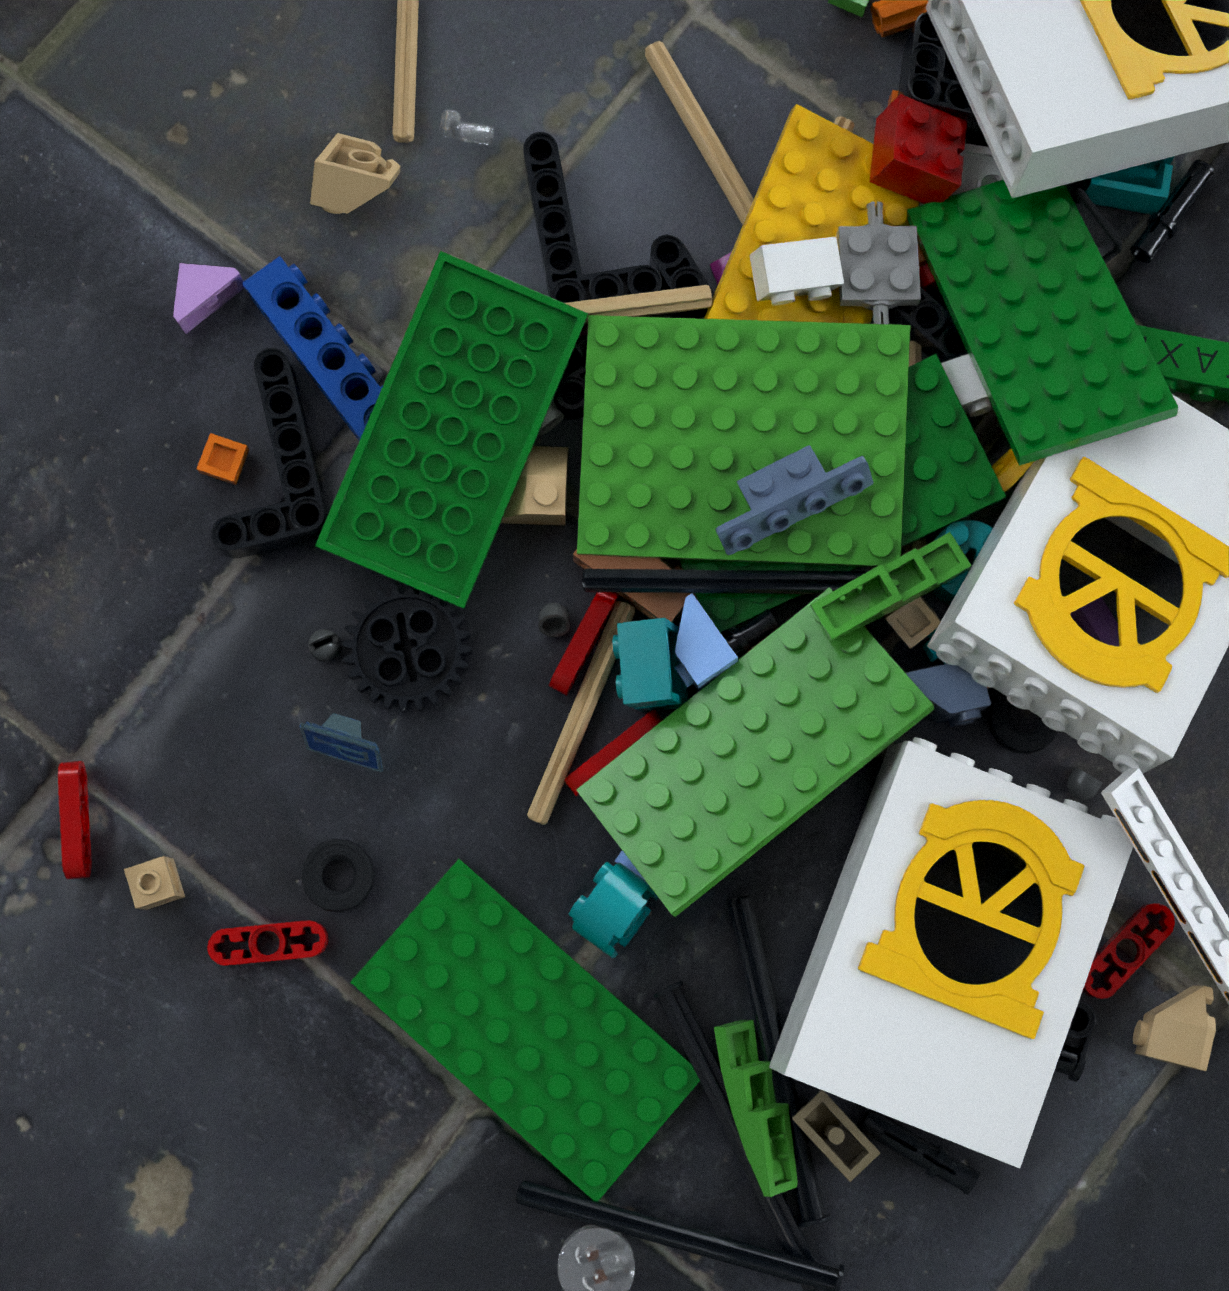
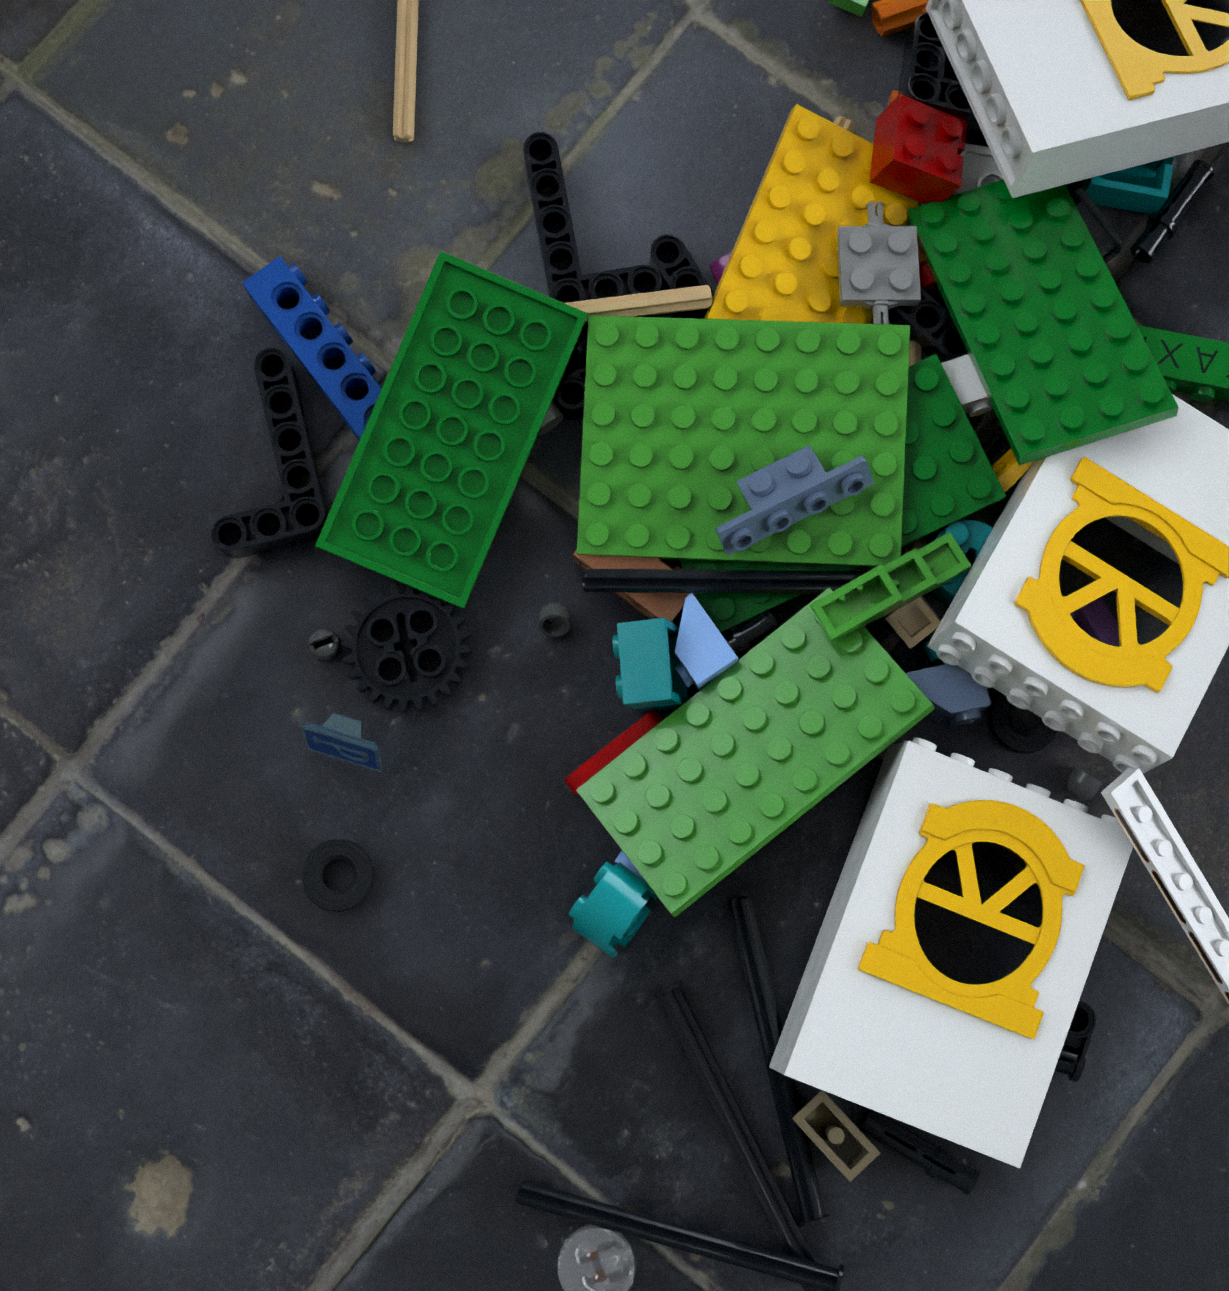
red beam [58,761,92,879] -> none
tan brick [124,856,185,910] -> none
lavender slope [173,263,244,334] -> none
orange plate [196,433,250,485] -> none
red beam [207,920,329,966] -> none
tan slope [310,133,401,214] -> none
green plate [350,859,700,1202] -> none
clear arm [438,110,494,145] -> none
tan slope [501,446,569,525] -> none
tan axle [527,601,635,825] -> none
red beam [549,592,620,696] -> none
tan axle [645,41,754,225] -> none
bright green slope [714,1020,798,1197] -> none
white brick [749,236,844,306] -> none
red beam [1083,903,1175,999] -> none
tan slope [1133,985,1216,1071] -> none

